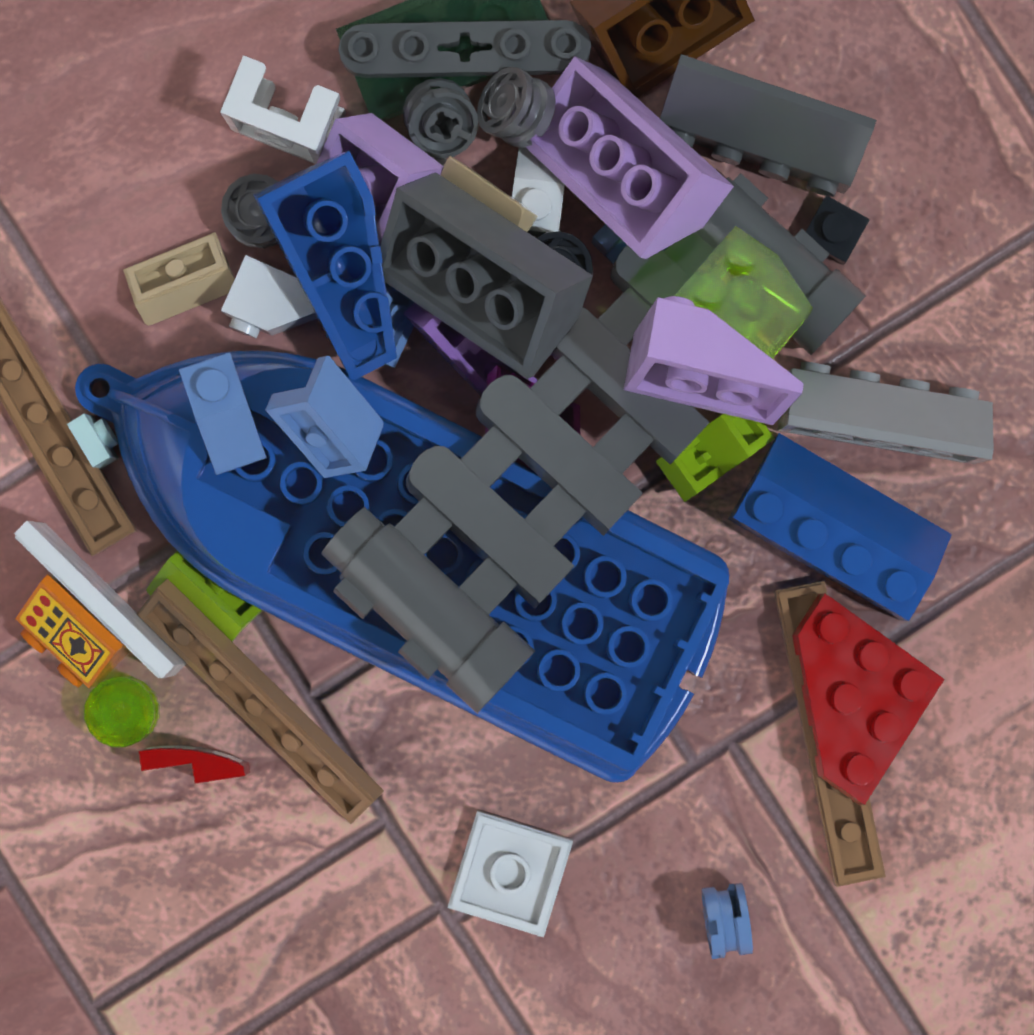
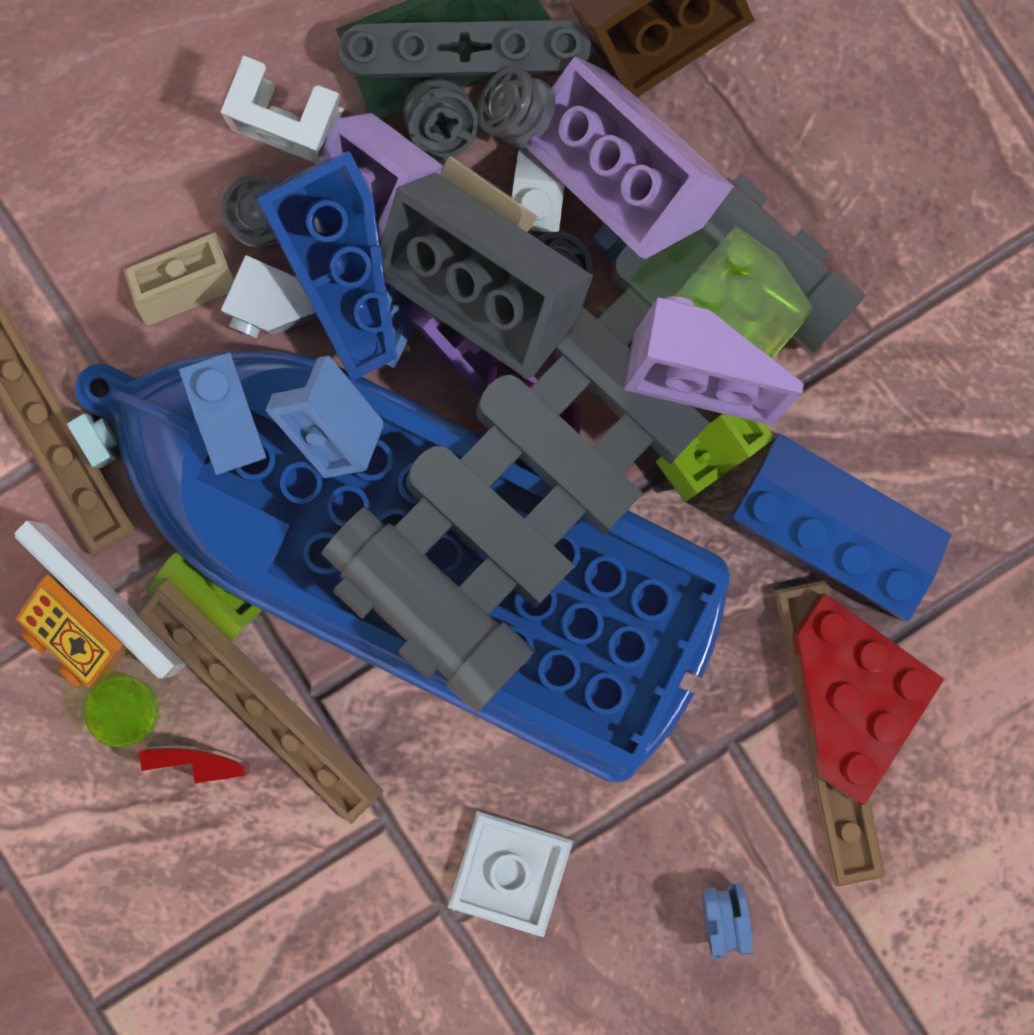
dark grey slope [660,54,877,197] -> none
light grey slope [777,362,994,465] -> none
black plate [805,195,870,265] -> none

